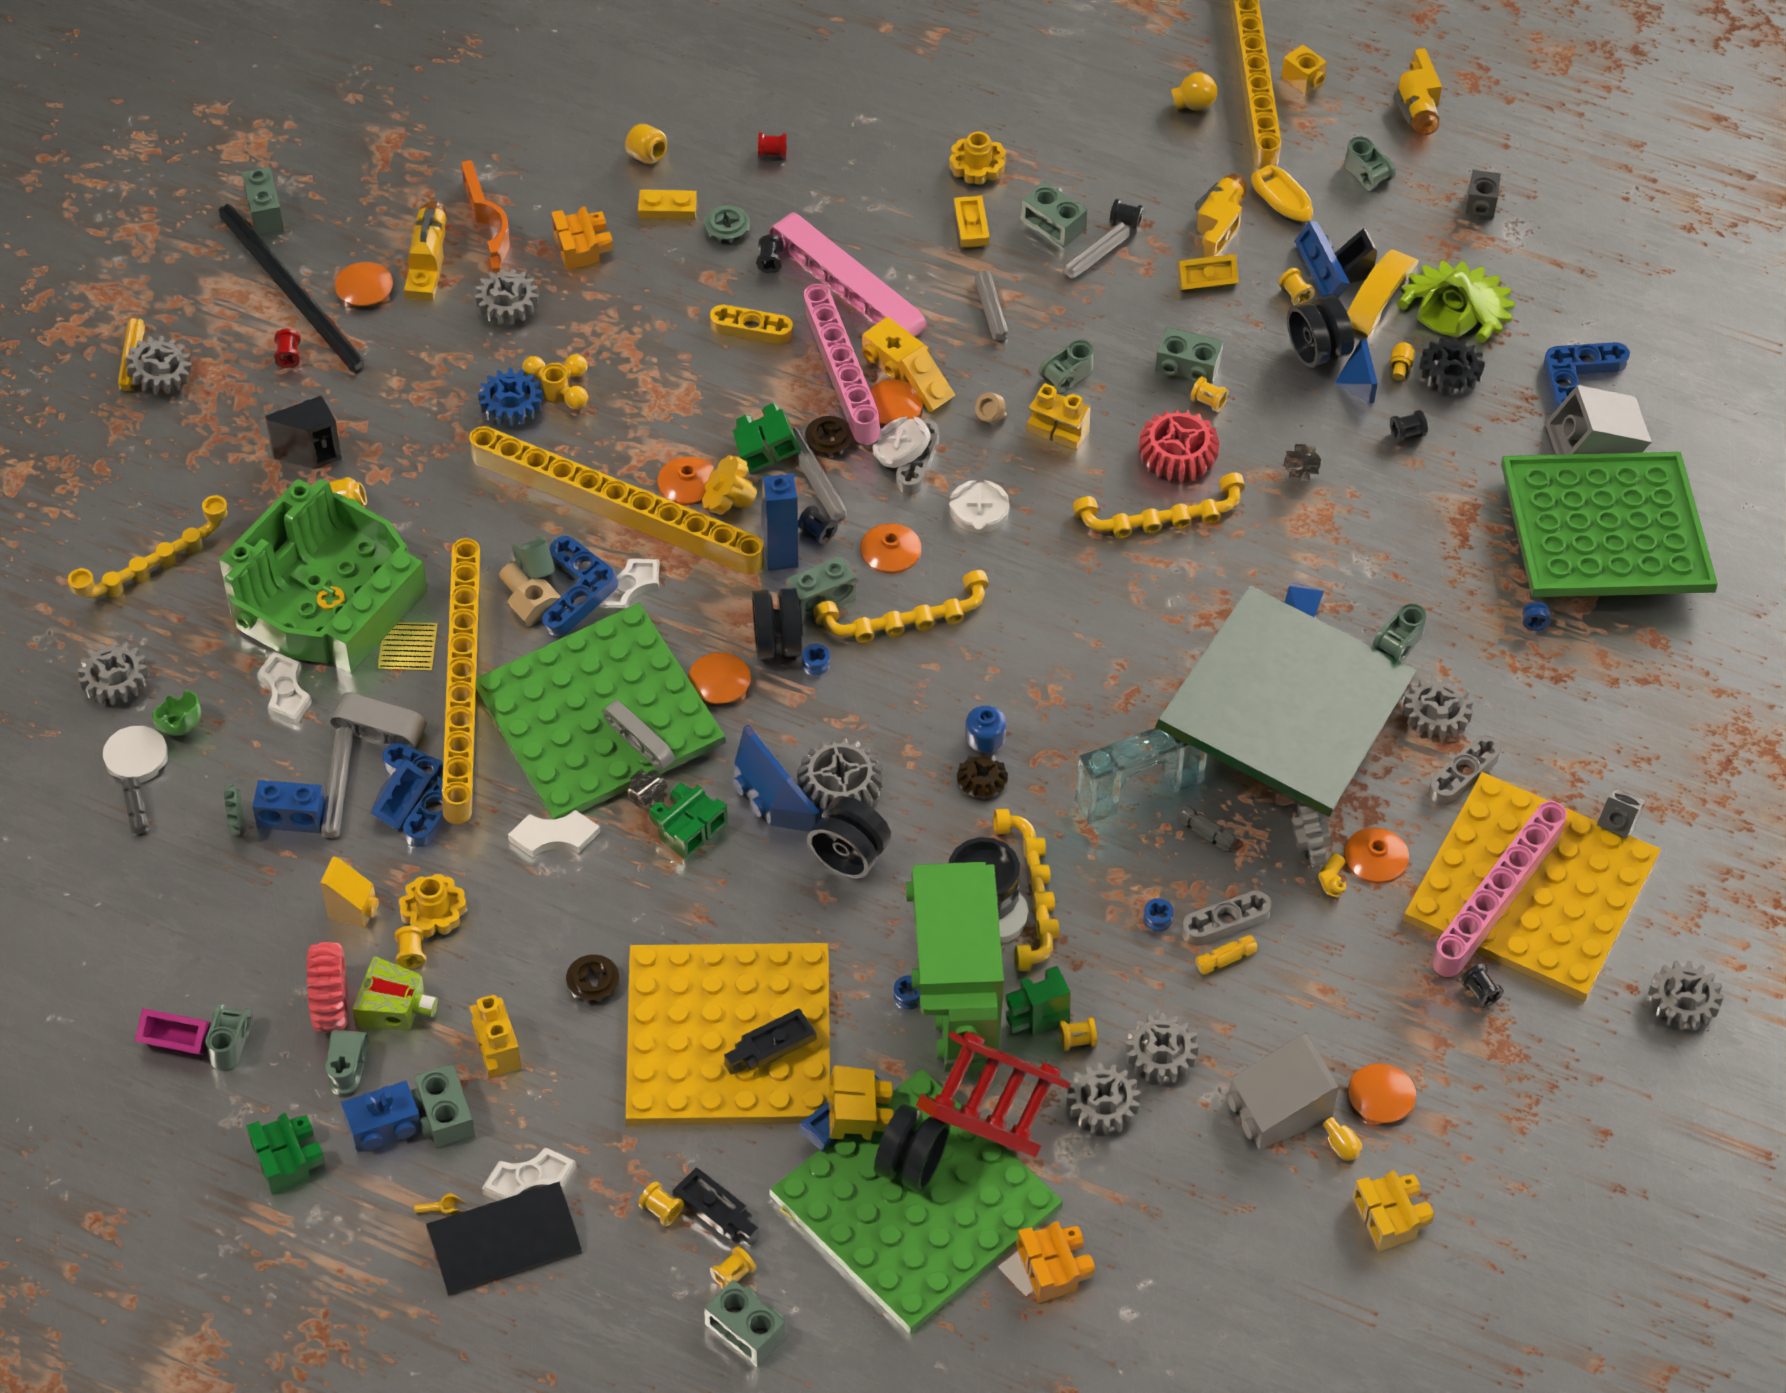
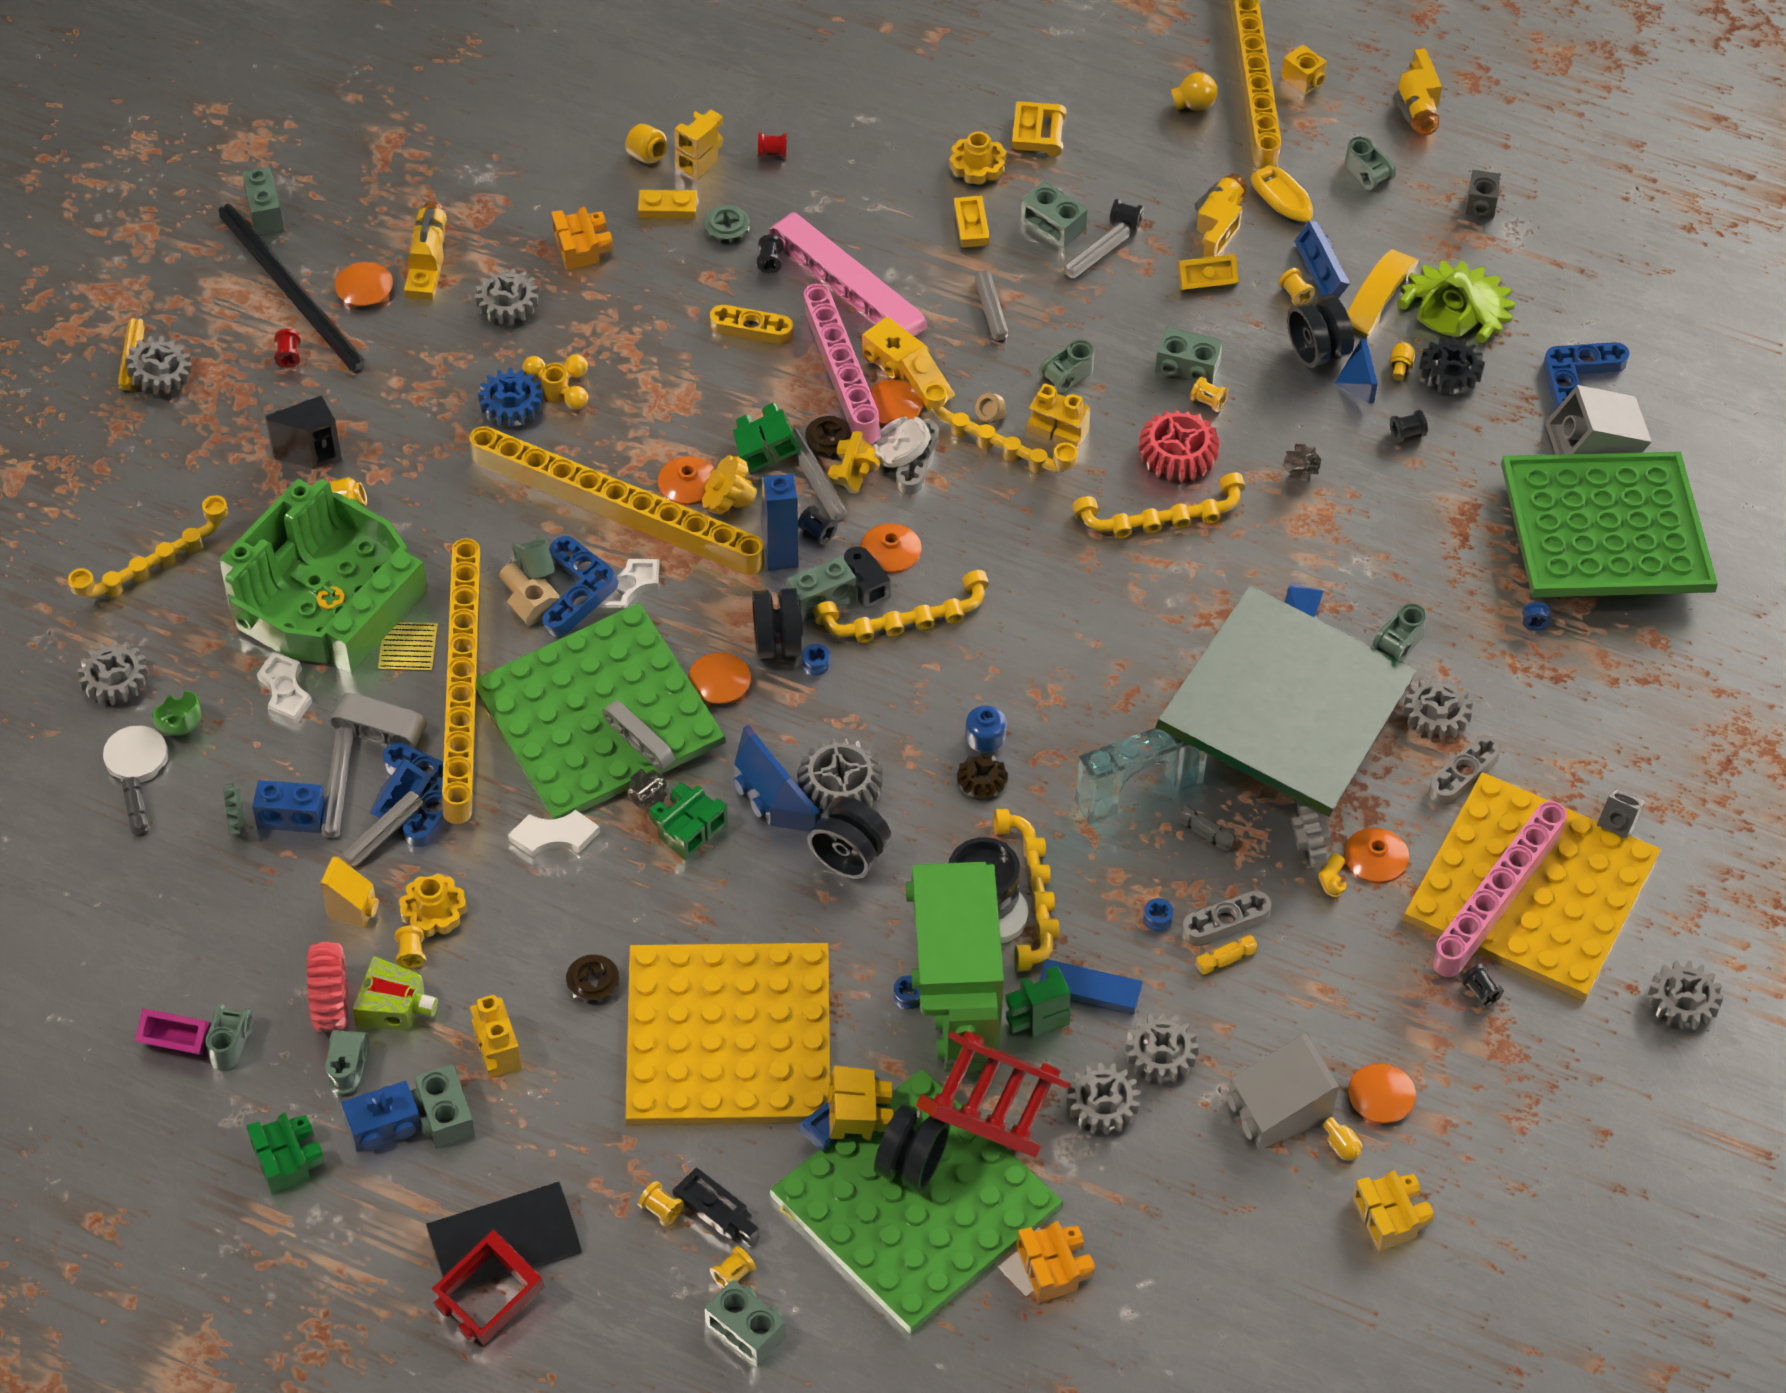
yellow hand [414,1193,465,1216] -> none
orange piece [461,160,510,273] -> none
white tile [482,1148,576,1201] -> none
black hinge [724,1008,817,1075] -> none
white tile [949,480,1010,533] -> none
yellow bush [1059,1017,1097,1051] -> none
black slope [1334,228,1377,283] -> none
none -> light grey axle [343,791,423,867]
none -> red window [432,1229,545,1346]
none -> yellow hips [674,110,723,180]
none -> yellow hips [828,431,880,494]
none -> black leg [844,546,891,609]
none -> yellow bar [923,383,1078,474]
none -> yellow plate [1012,101,1066,156]
none -> blue tile [1039,959,1143,1015]

